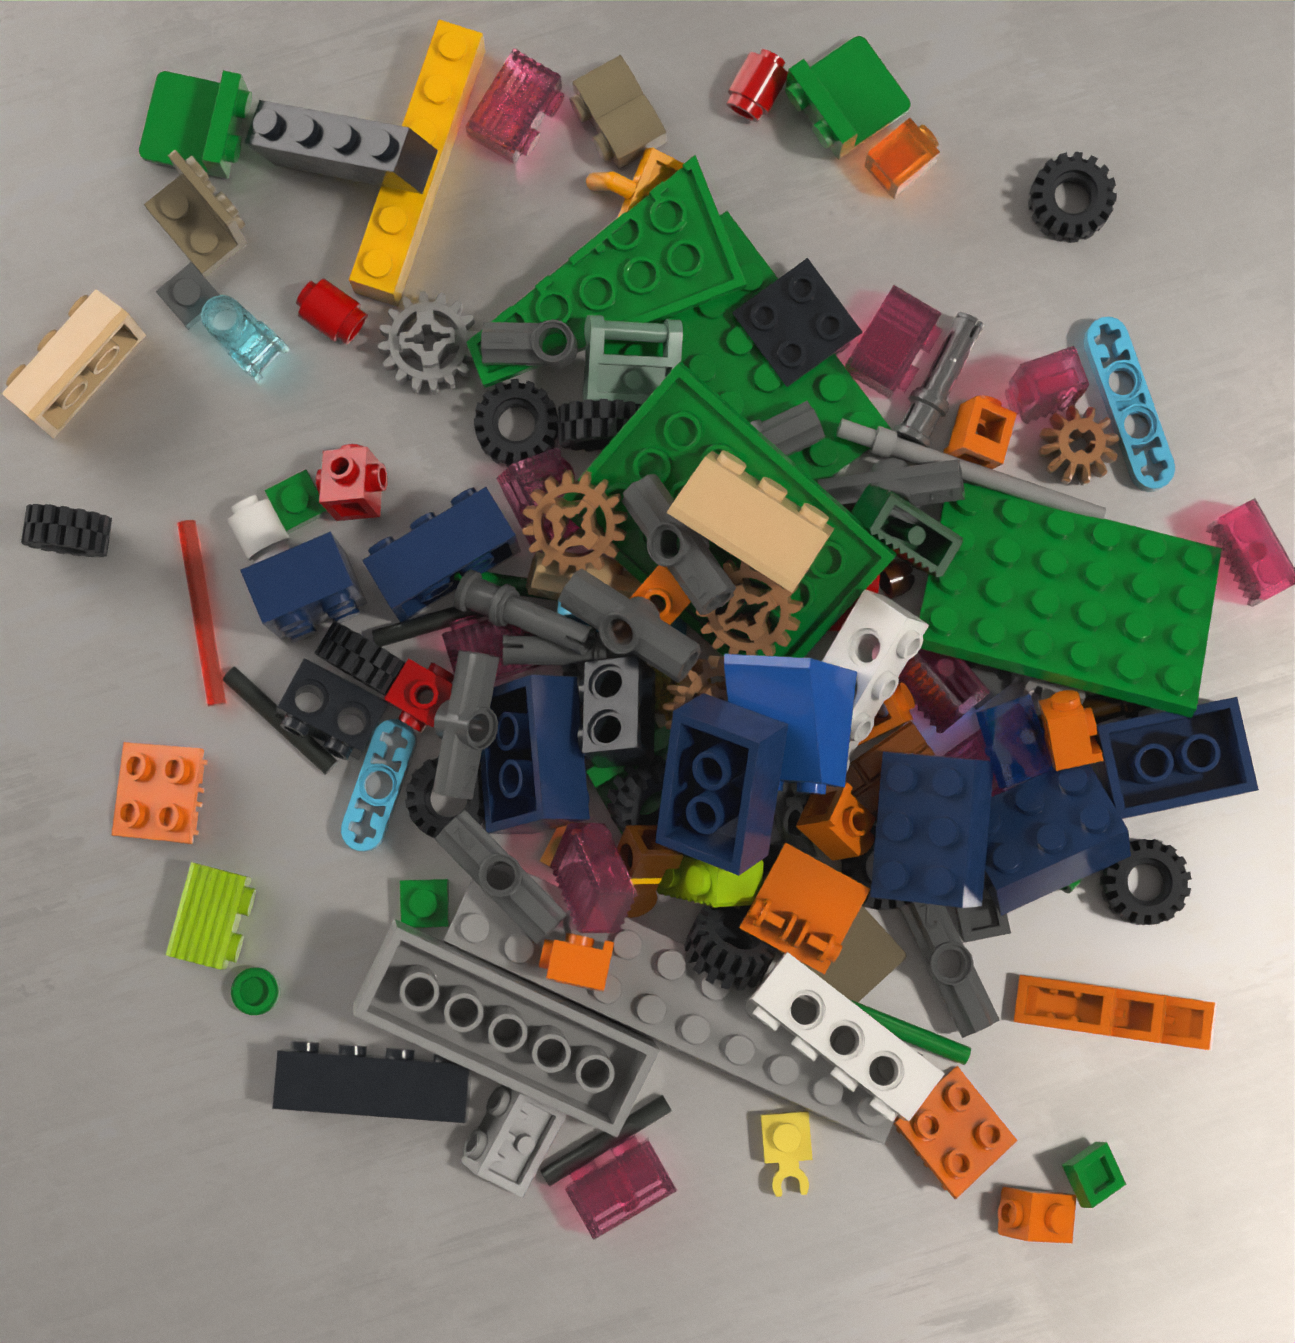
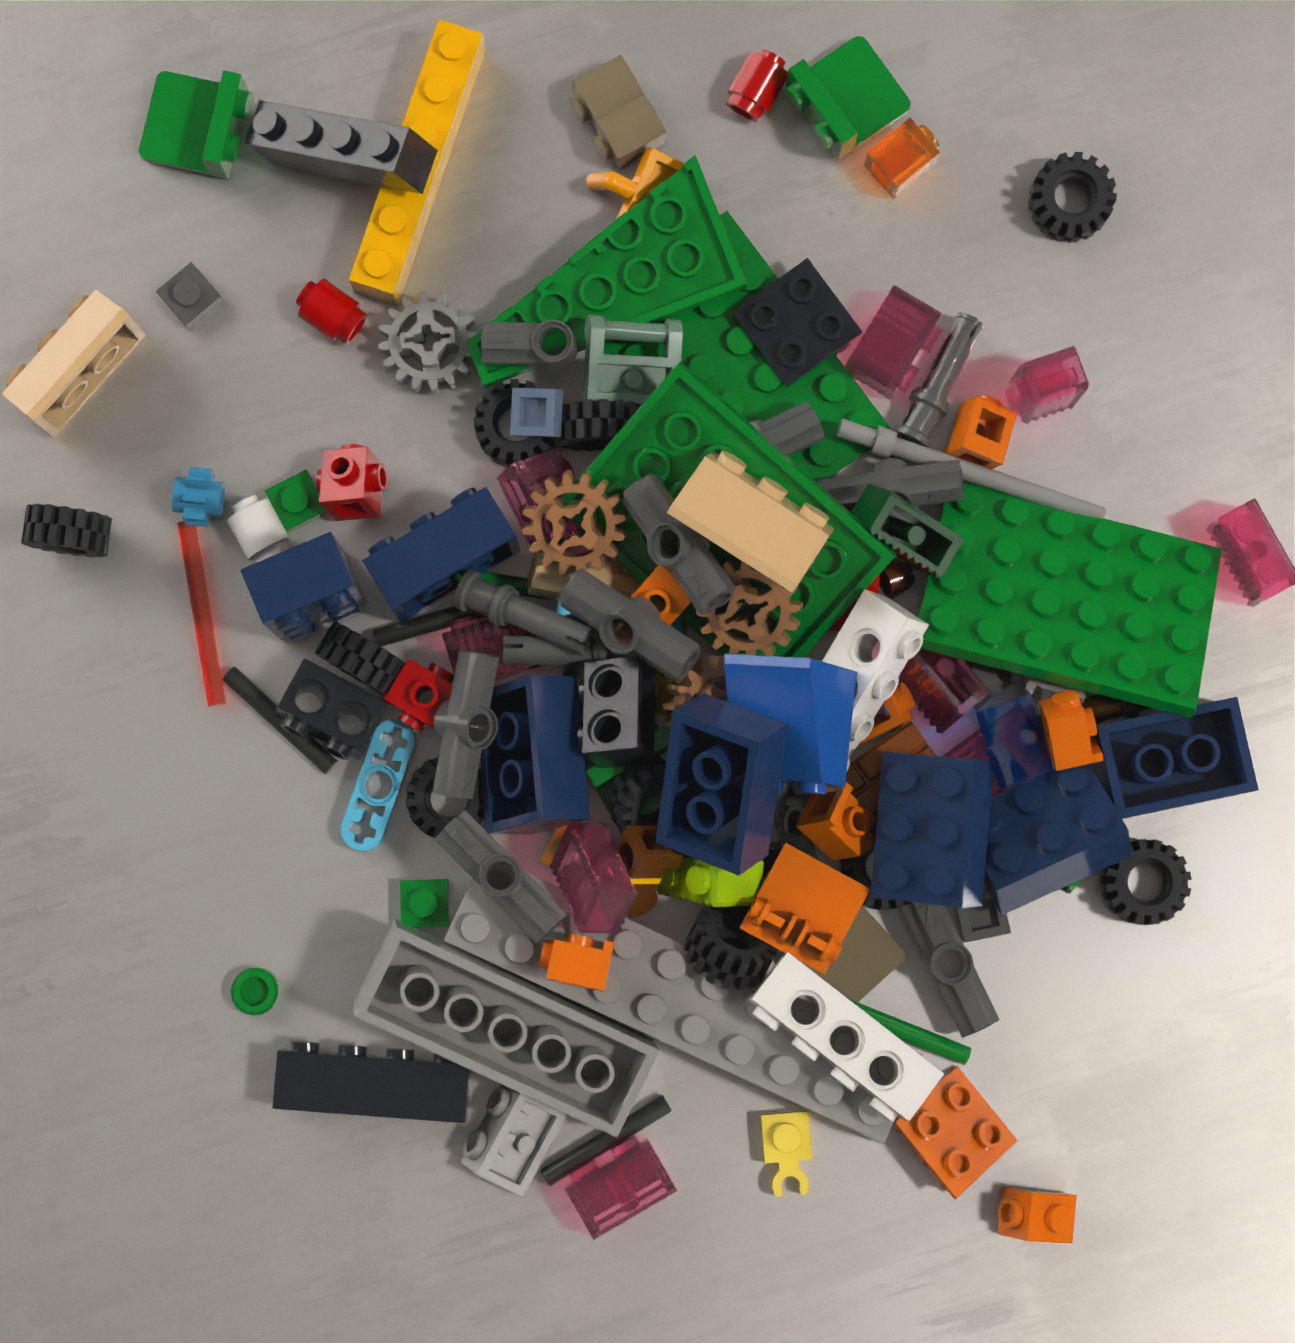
orange hinge [111,742,208,844] -> none
dark tan bracket [144,150,248,278] -> none
lime brick [165,862,256,970] -> none
clear light blue piece [201,295,290,383] -> none
clear pink brick [465,48,565,164] -> none
orange slope [1014,975,1217,1050] -> none
medium nougat gear [1038,405,1119,486] -> none
green plate [1062,1142,1127,1208] -> none
medium azure beam [1083,317,1175,492] -> none
none -> dark azure gear [172,467,225,527]
none -> sand blue plate [510,388,563,438]

